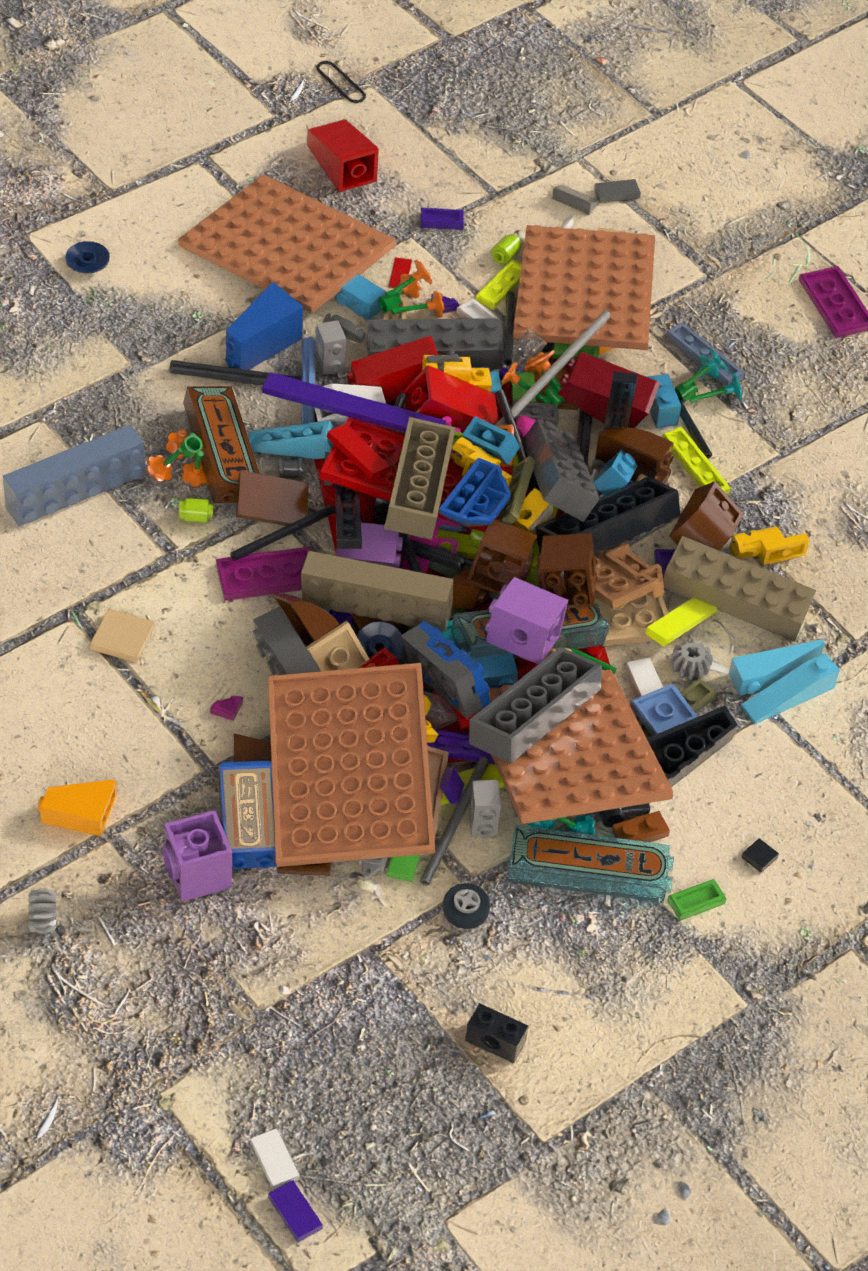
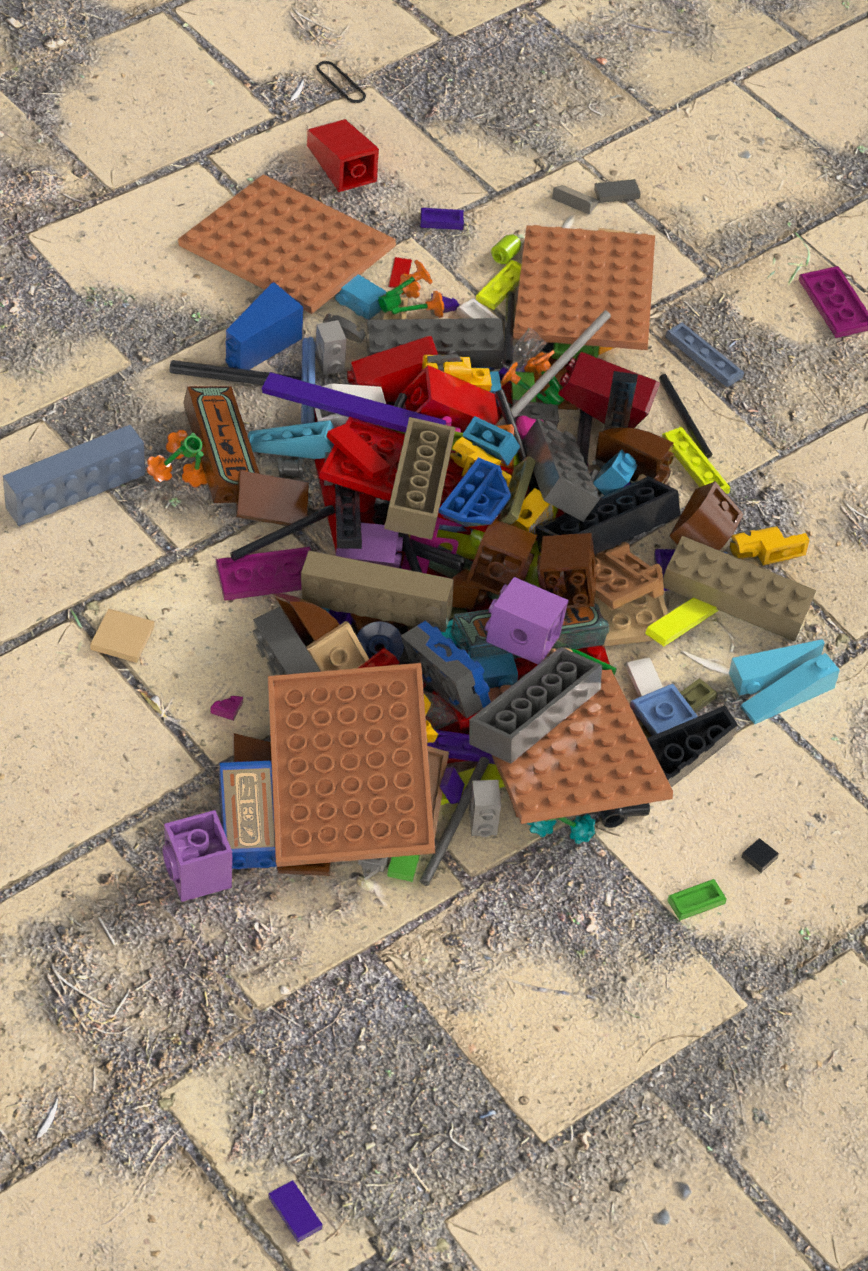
light grey gear [28,888,56,934] -> none
light orange slope [37,780,117,837] -> none
dark blue dish [65,241,110,273] -> none
lime brick [179,498,213,523] -> none
white tile [251,1129,299,1190] -> none
black wheel [442,883,490,929] -> none
black brick [465,1003,529,1063] -> none
brick [508,825,674,903] -> none
dark orange plate [612,811,670,845] -> none
dark azure brick [647,374,681,428] -> none
light grey gear [670,639,713,680] -> none
plant [675,347,743,404] -> none

